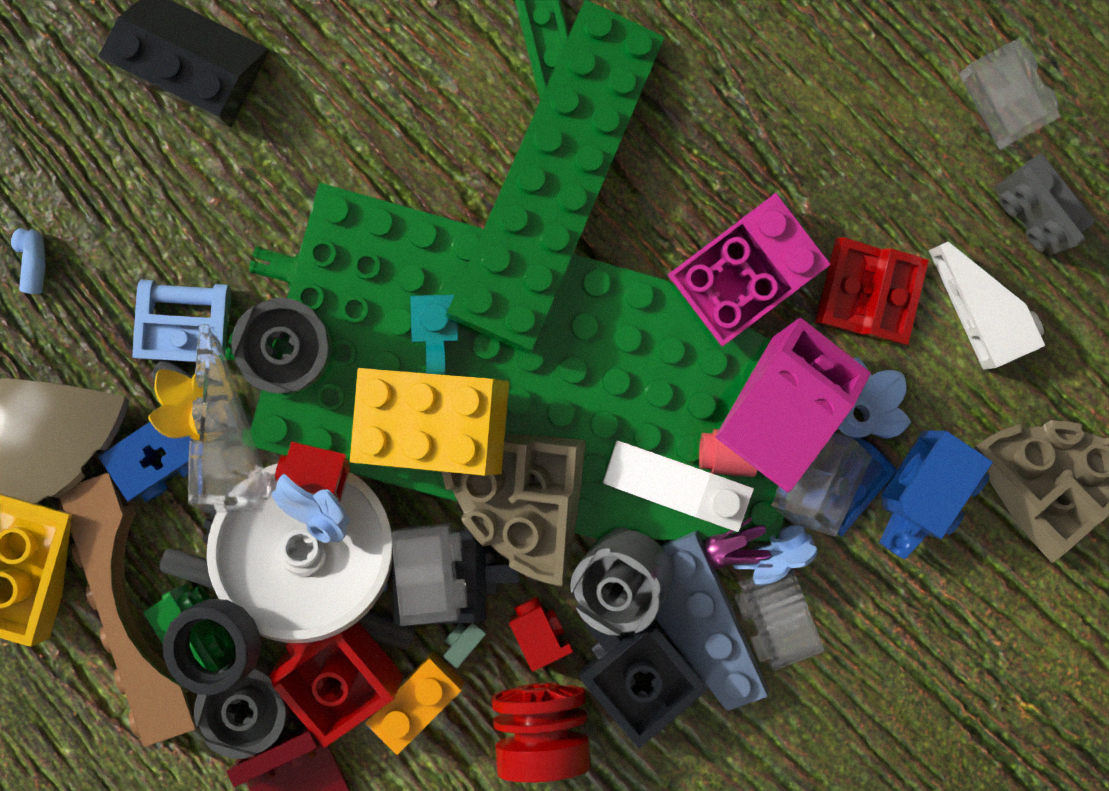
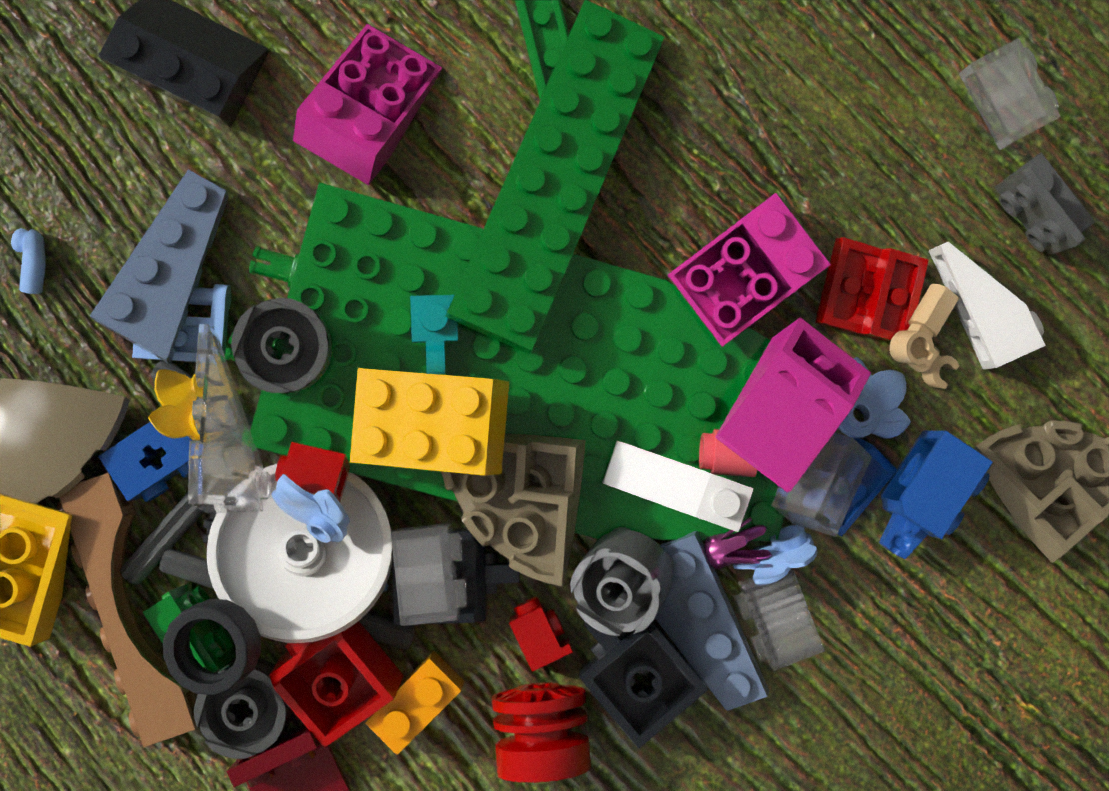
sand green plate [443,622,488,668] -> none
none -> sand blue wing [90,169,229,364]
none -> dark grey axle [119,442,251,585]
none -> dark pink slope [293,24,442,185]
none -> tan bar [890,284,959,389]

